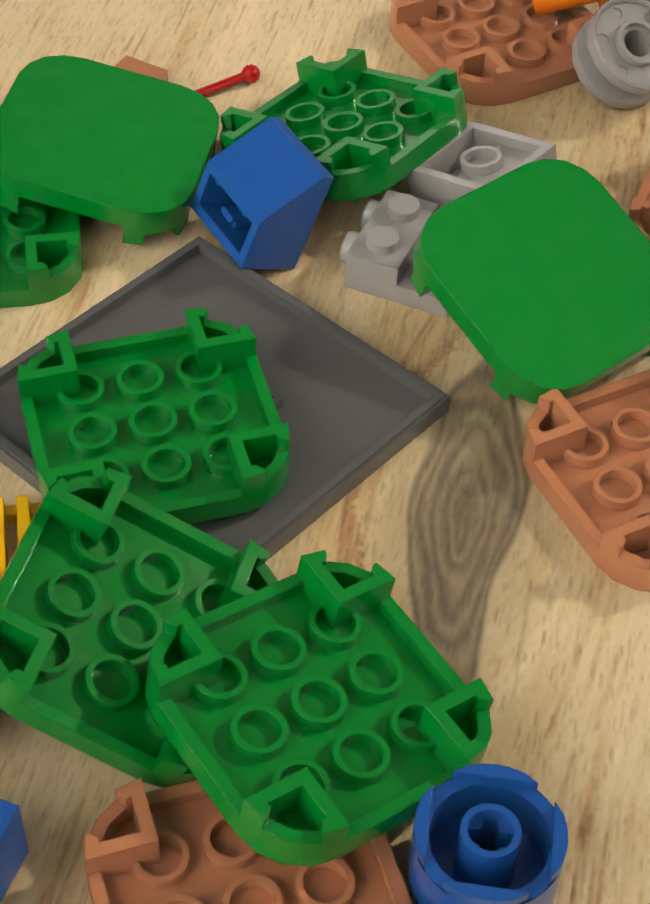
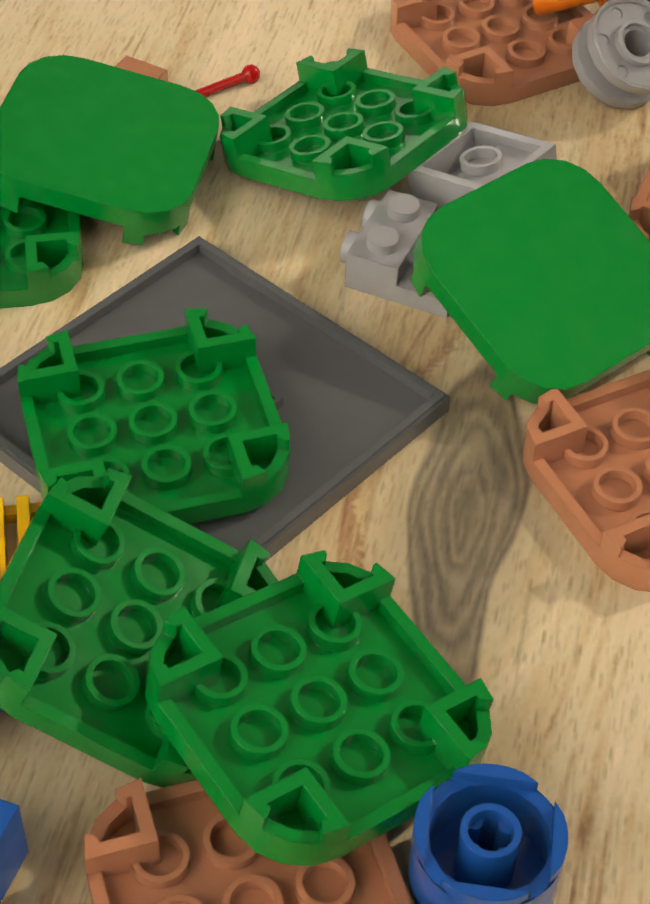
blue slope [190,117,334,269] -> none

